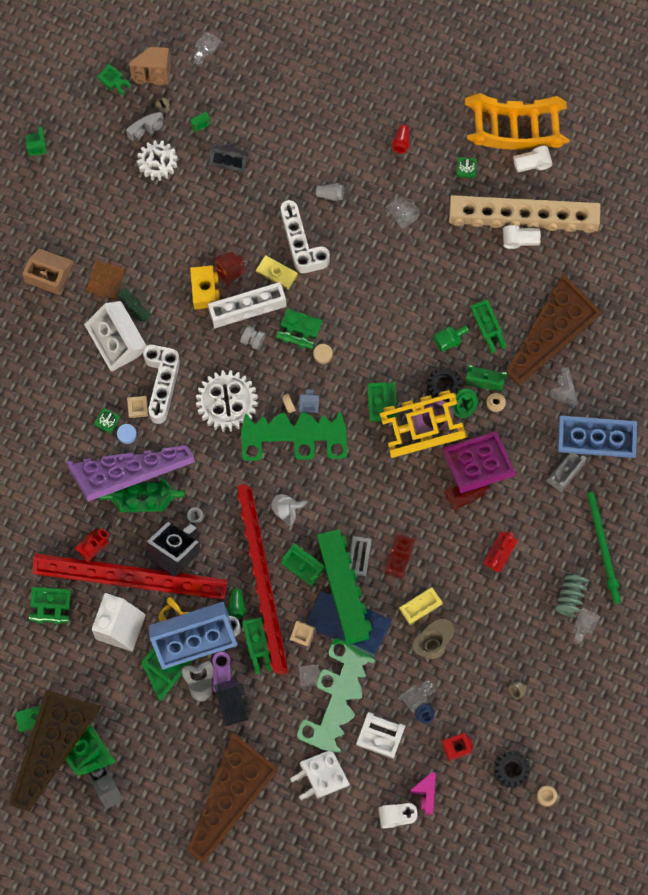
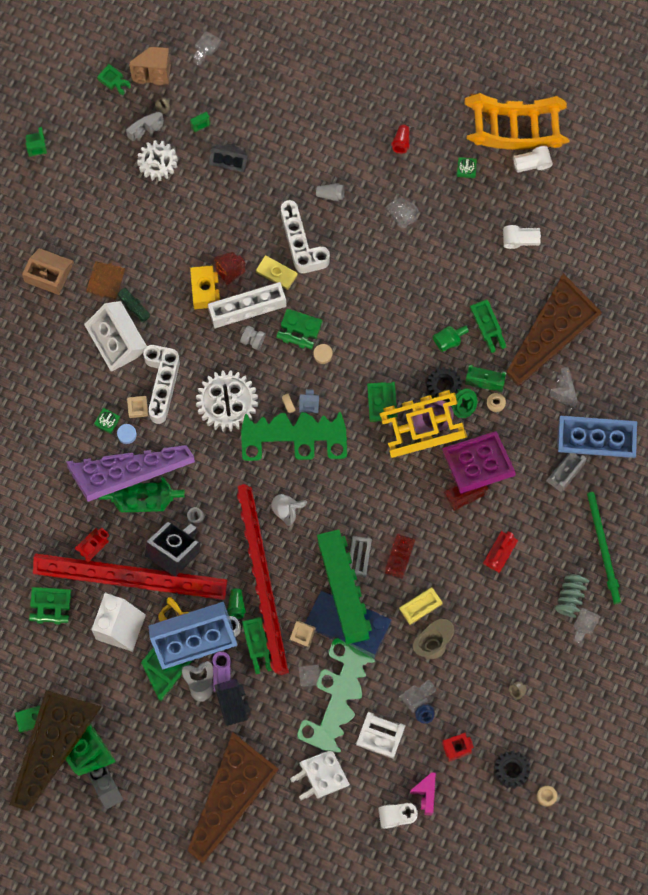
green hinge [281,543,325,587] -> none
tan brick [449,195,600,233] -> none

